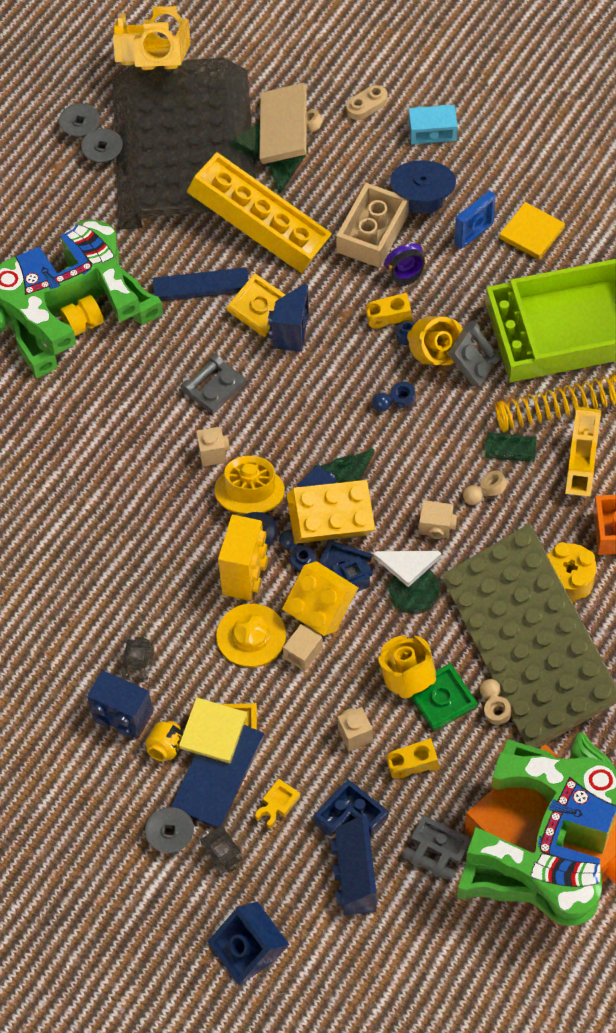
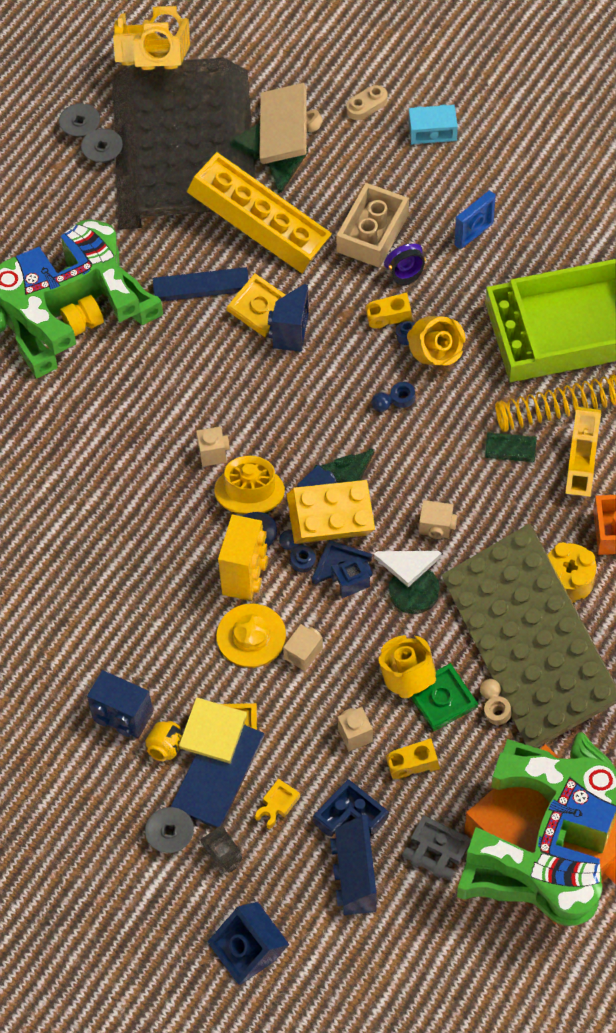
clear smoke window [120,637,155,681] -> none
dark grey plate [180,354,246,415] -> none
yellow brick [282,561,358,636] -> none
dark blue piece [390,160,456,214] -> none
dark grey plate [448,321,501,386] -> none
tan plate [463,471,507,505] -> none
yellow tile [499,202,565,260] -> none

